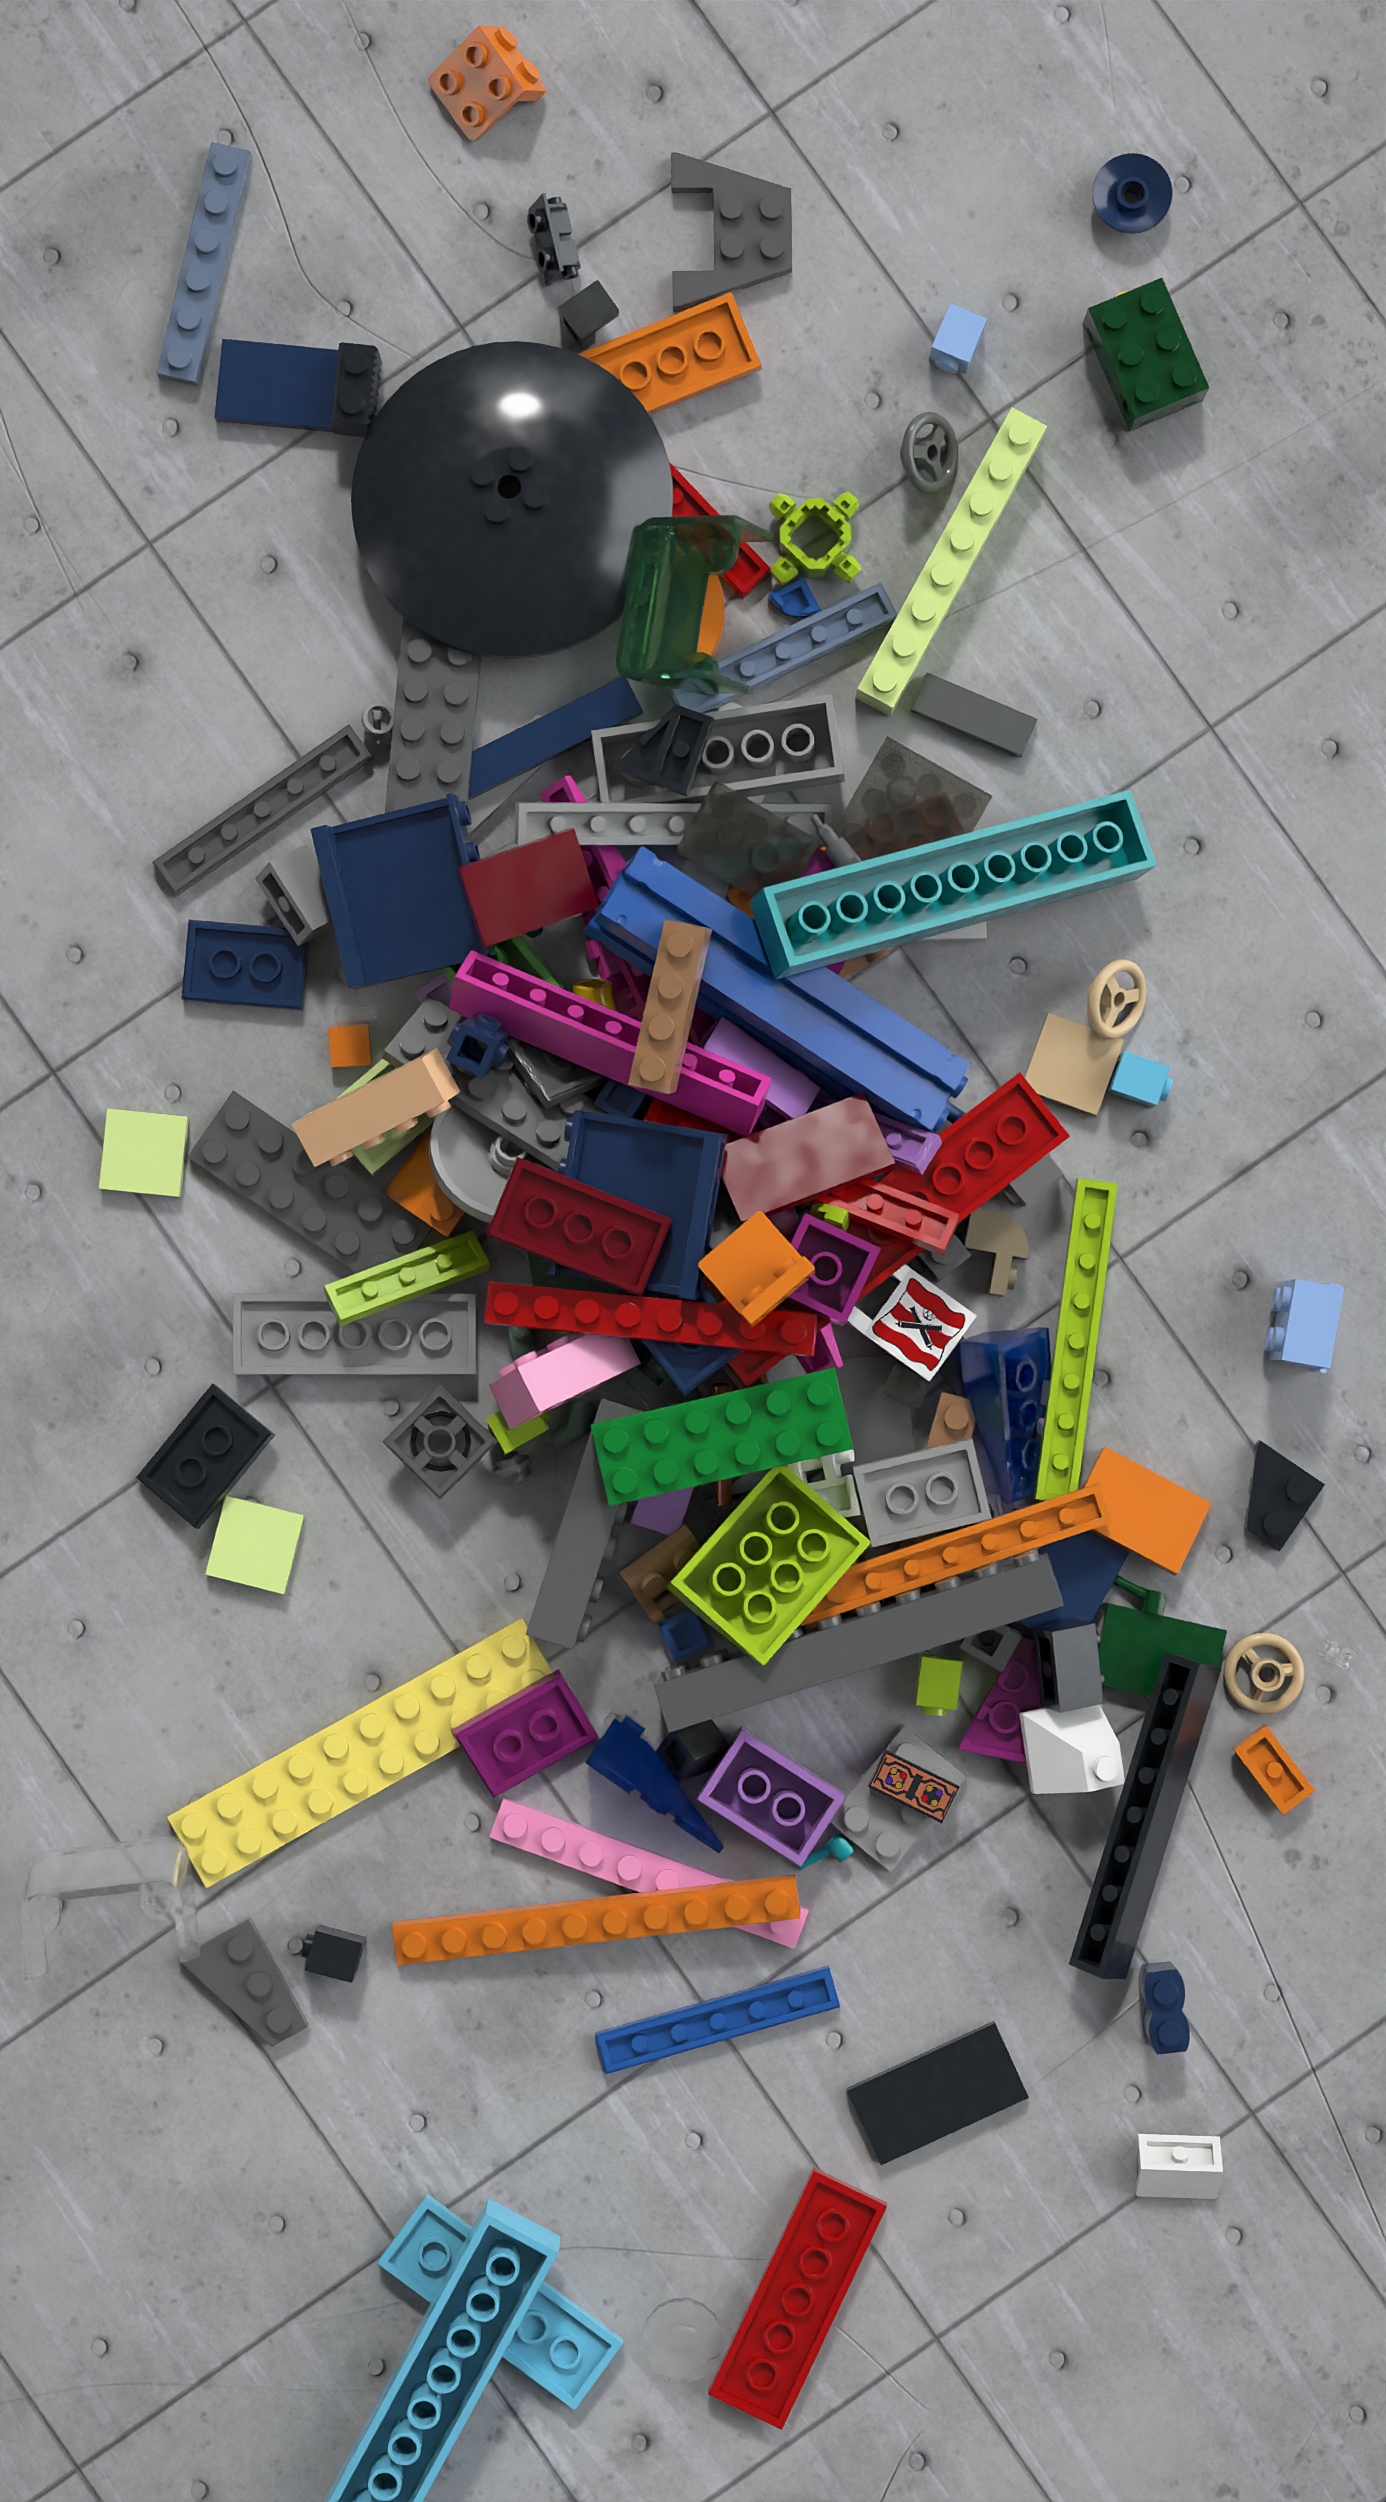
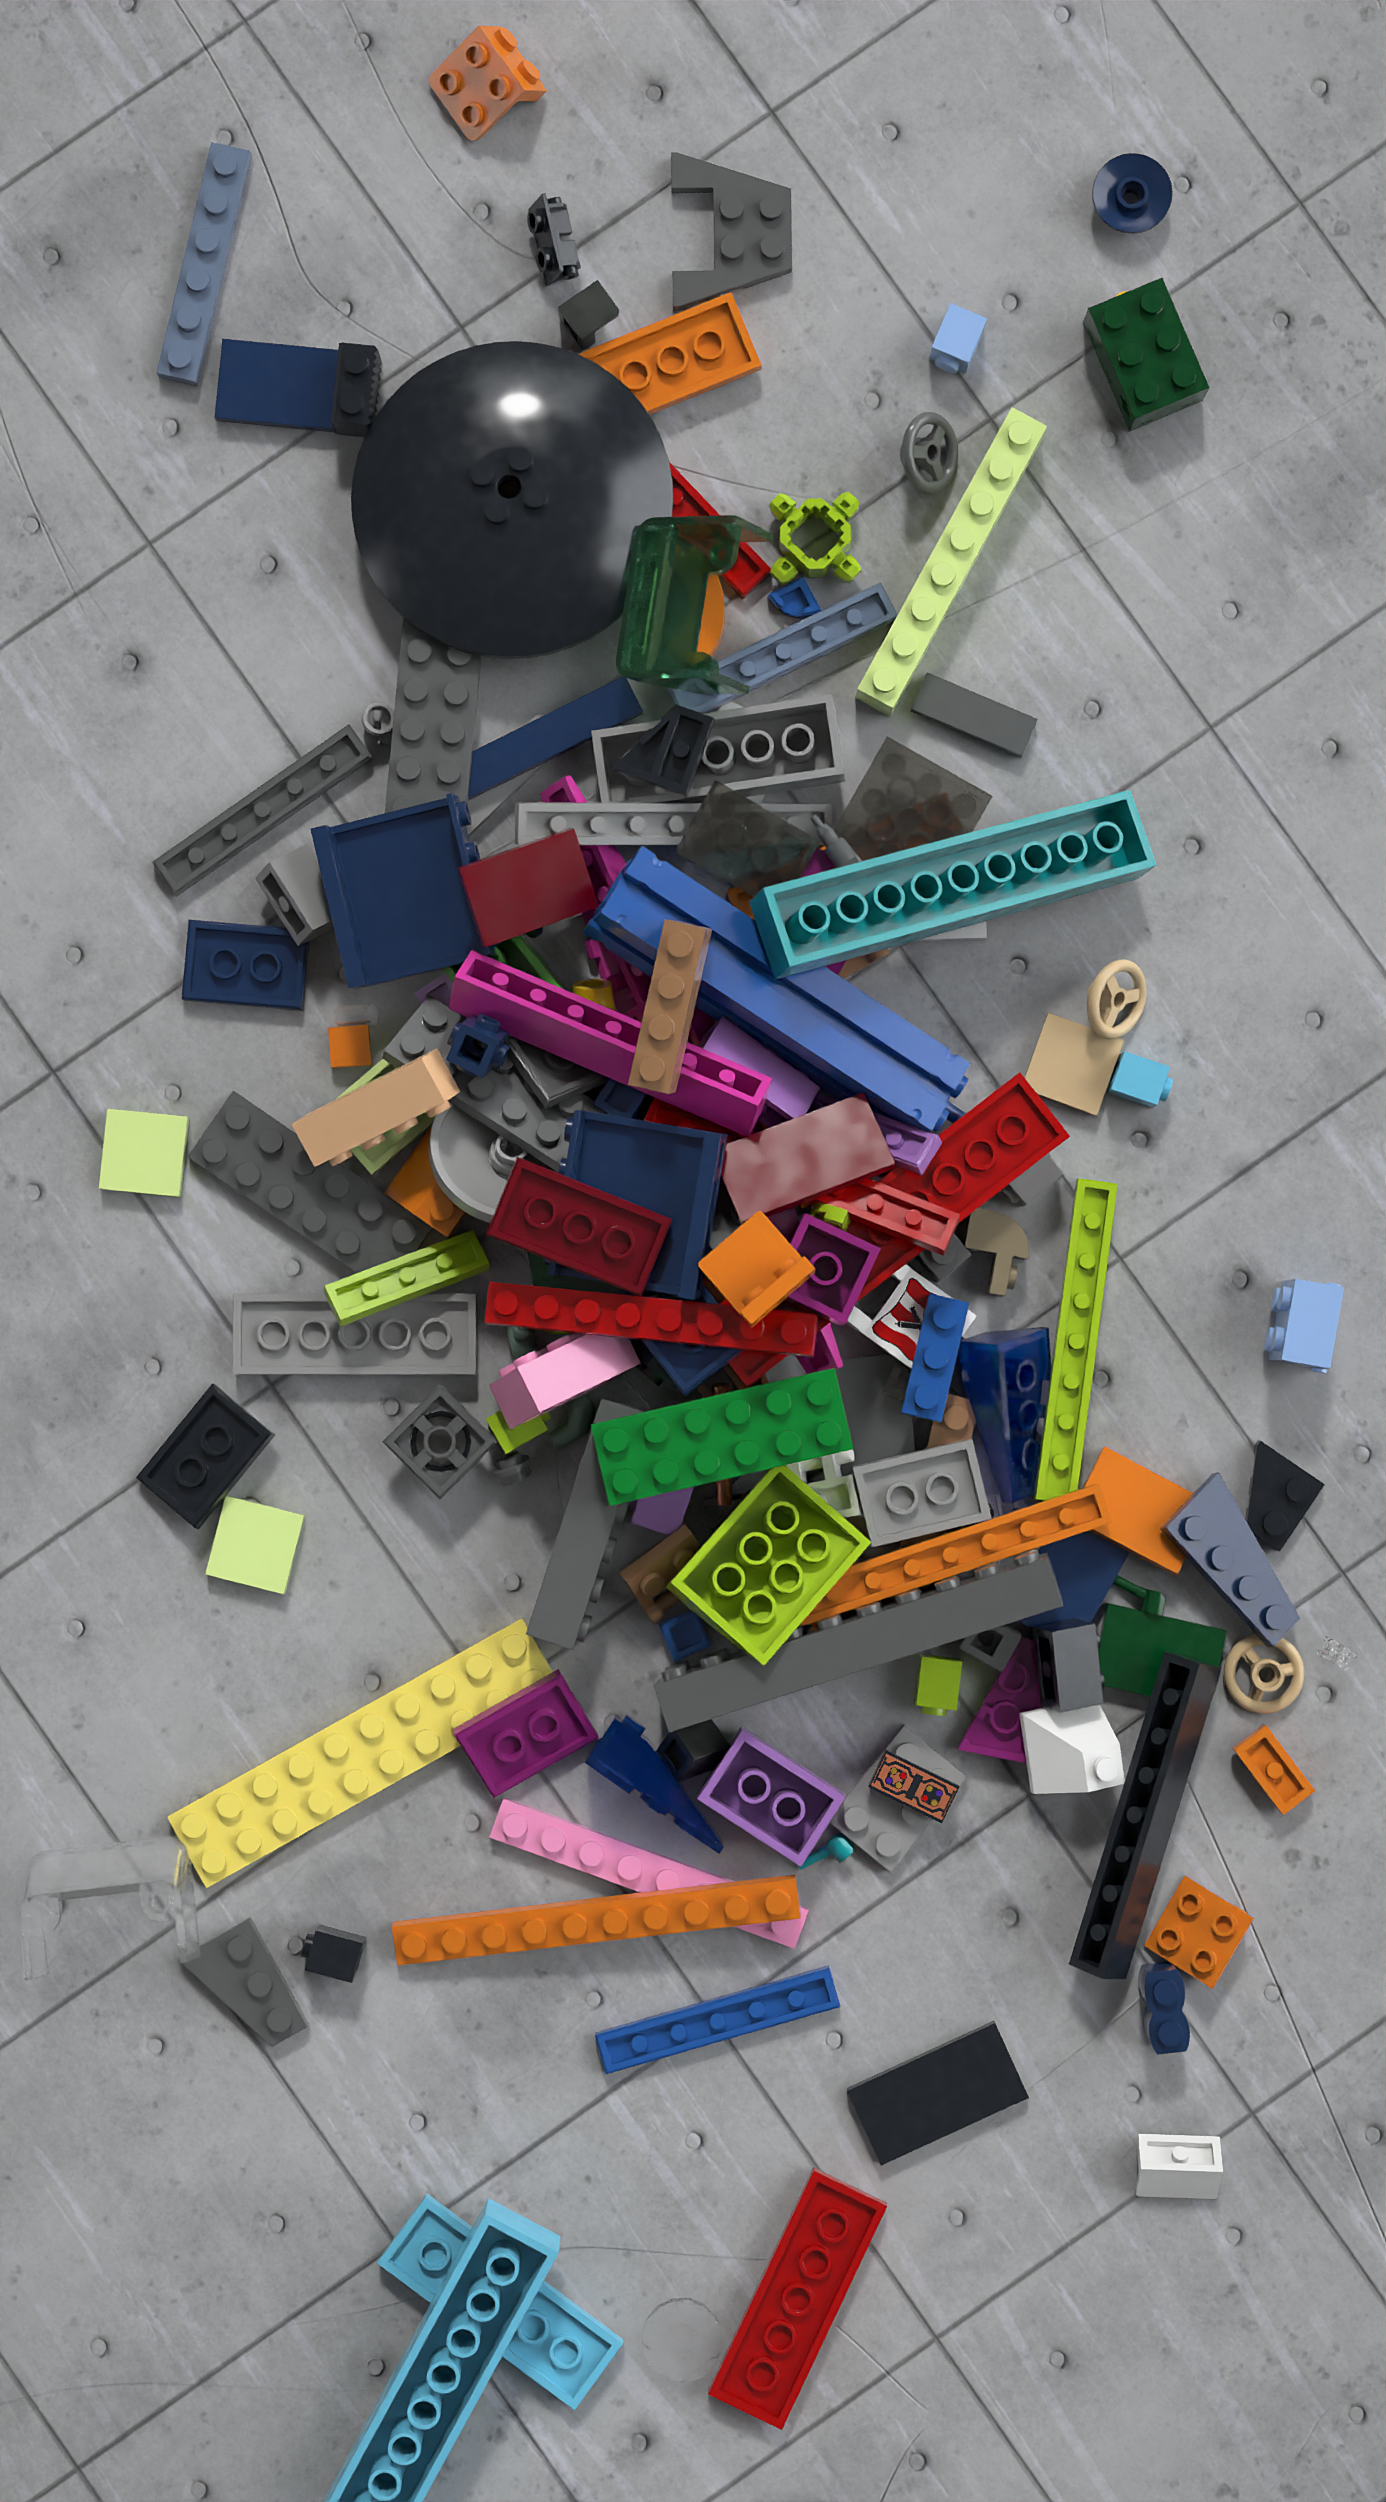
none -> blue plate [901,1293,969,1423]
none -> orange hinge [1144,1876,1254,1989]
none -> wing [1160,1472,1300,1647]

